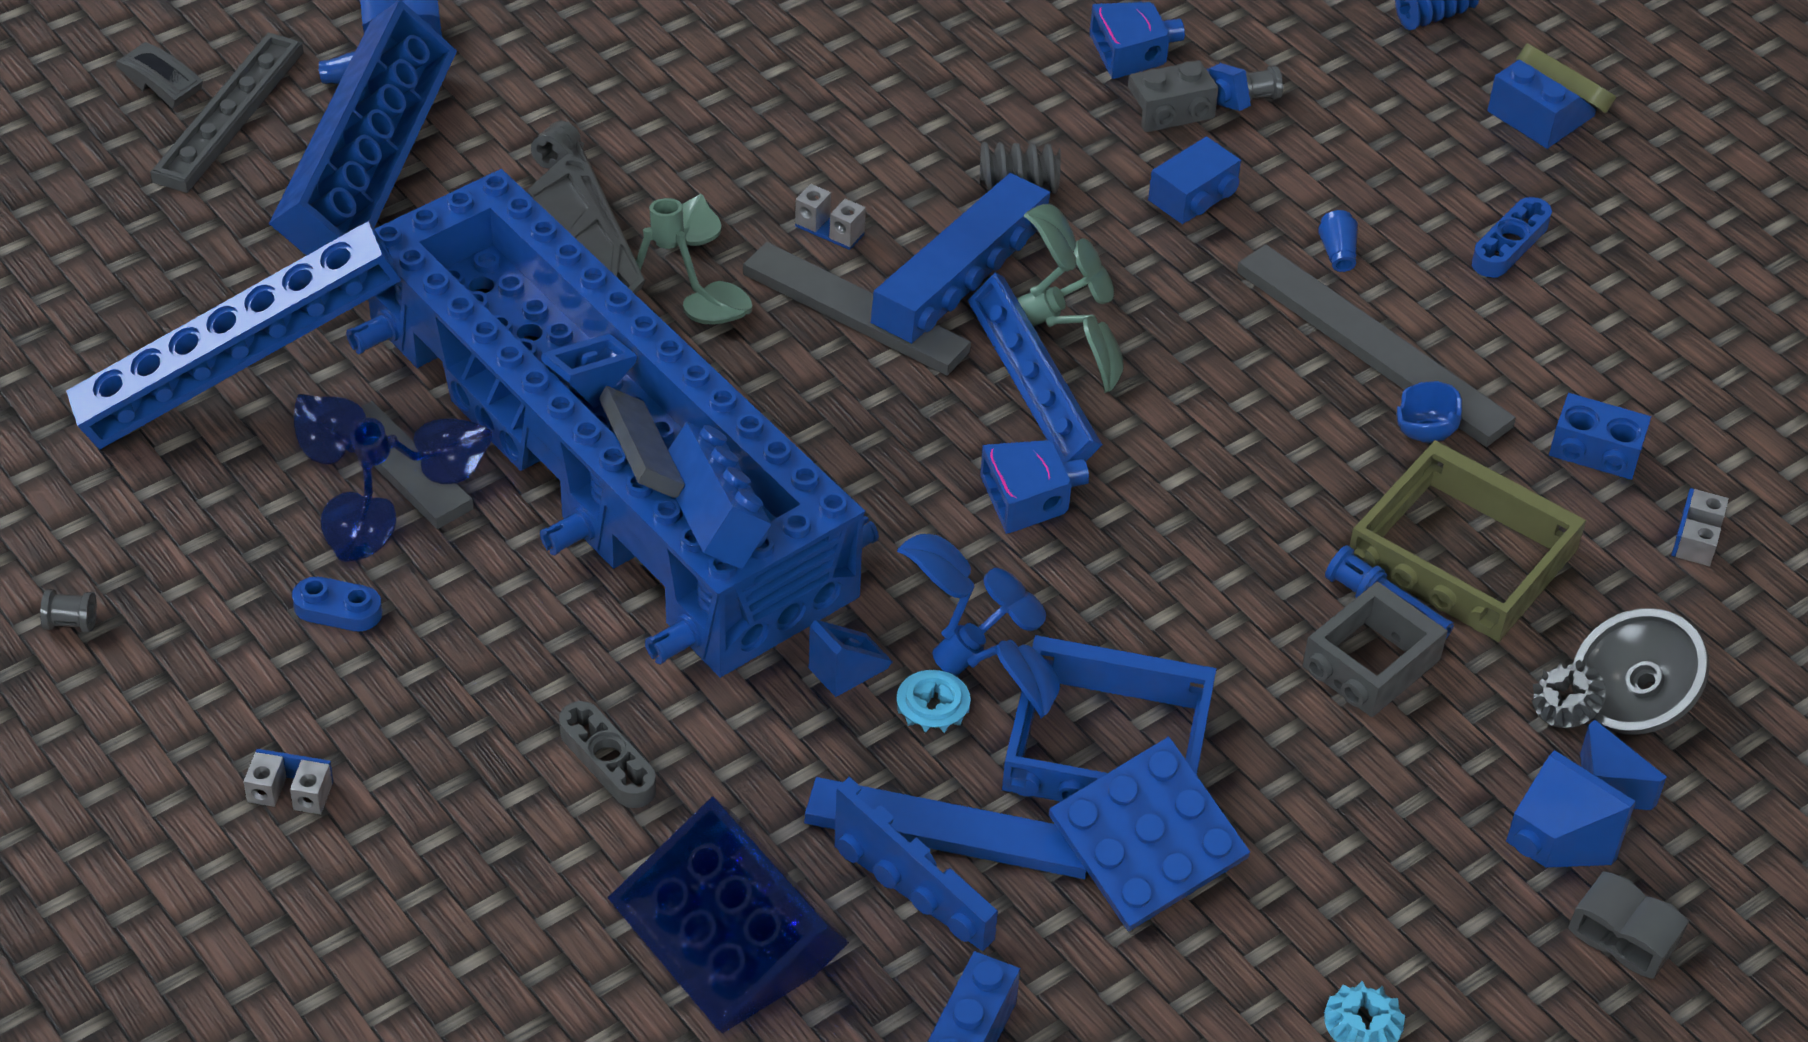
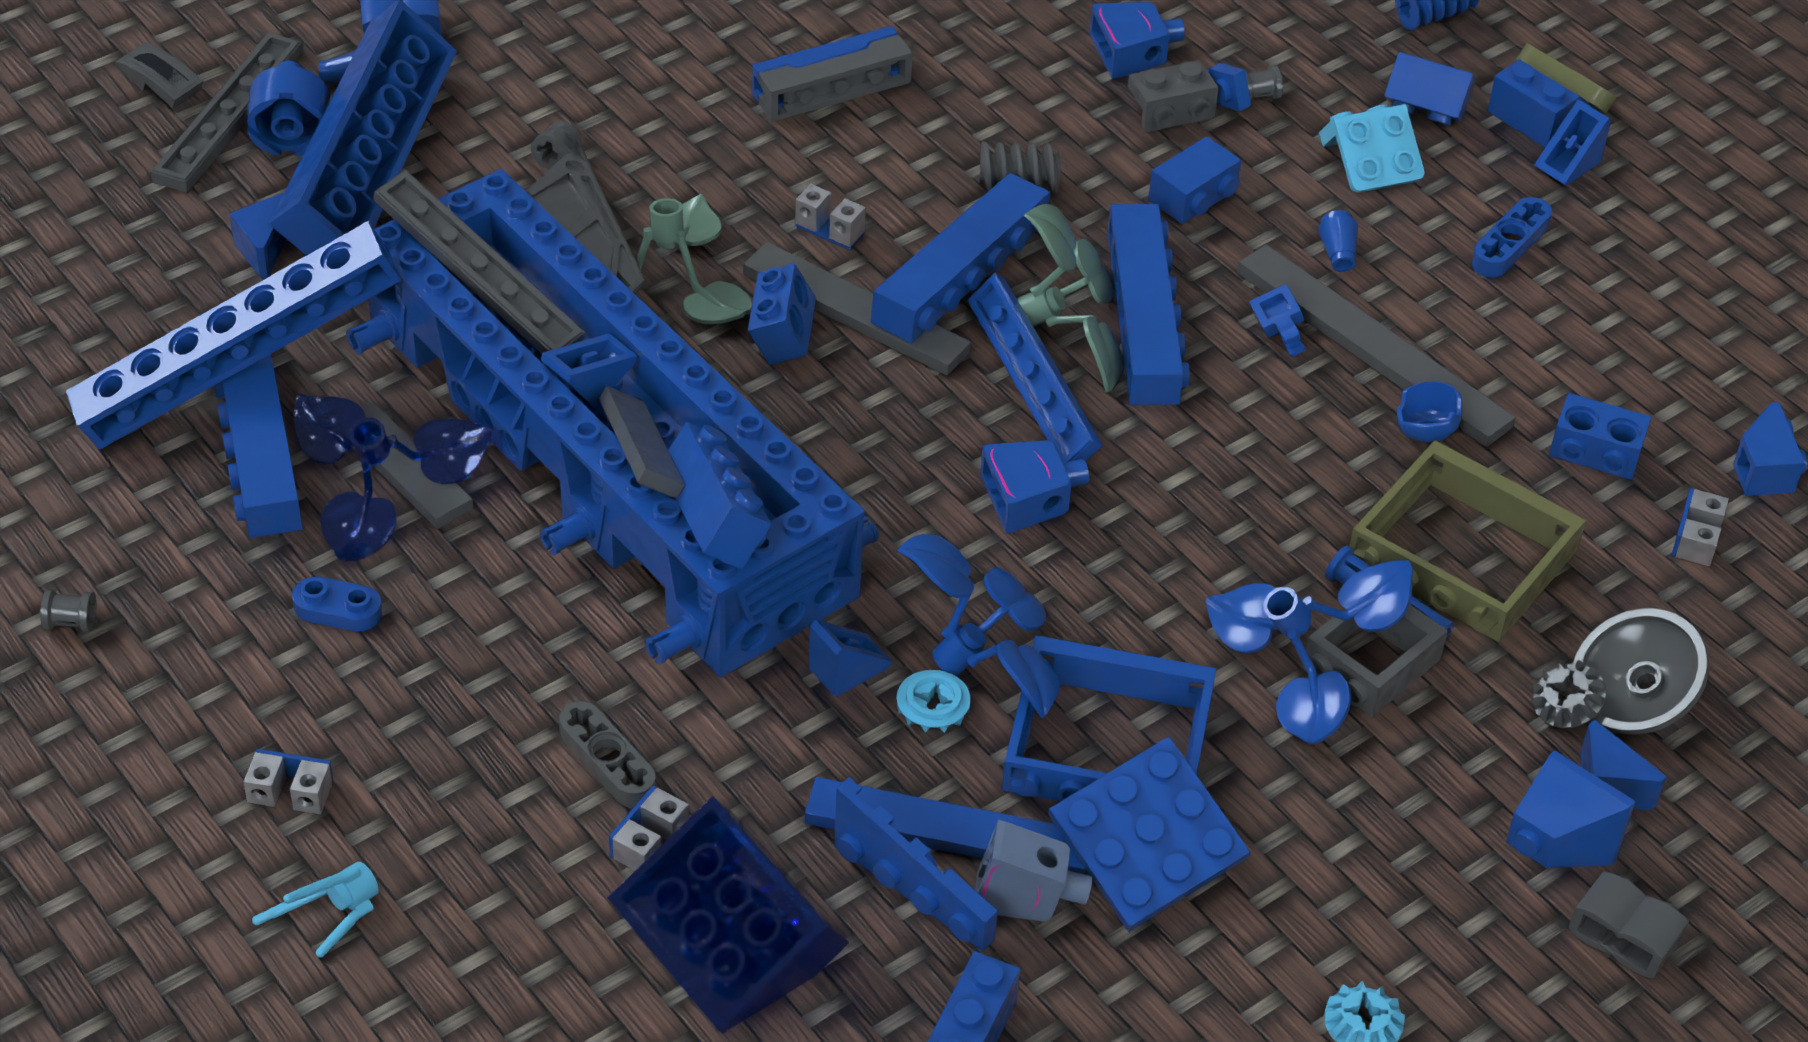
none -> blue brick [214,354,303,538]
none -> blue slope [229,193,287,278]
none -> blue brick [247,61,330,156]
none -> medium azure plant [252,861,379,958]
none -> dark grey tile [373,170,586,354]
none -> flat silver piece [609,786,689,876]
none -> blue brick [748,263,816,365]
none -> dark grey piece [752,26,912,122]
none -> sand blue torso [975,820,1092,922]
none -> blue brick [1107,204,1189,405]
none -> blue plant [1206,560,1413,744]
none -> blue plate [1249,284,1306,357]
none -> medium azure bracket [1319,104,1425,193]
none -> blue brick [1384,52,1476,126]
none -> blue slope [1534,99,1611,186]
none -> blue slope [1733,402,1807,496]

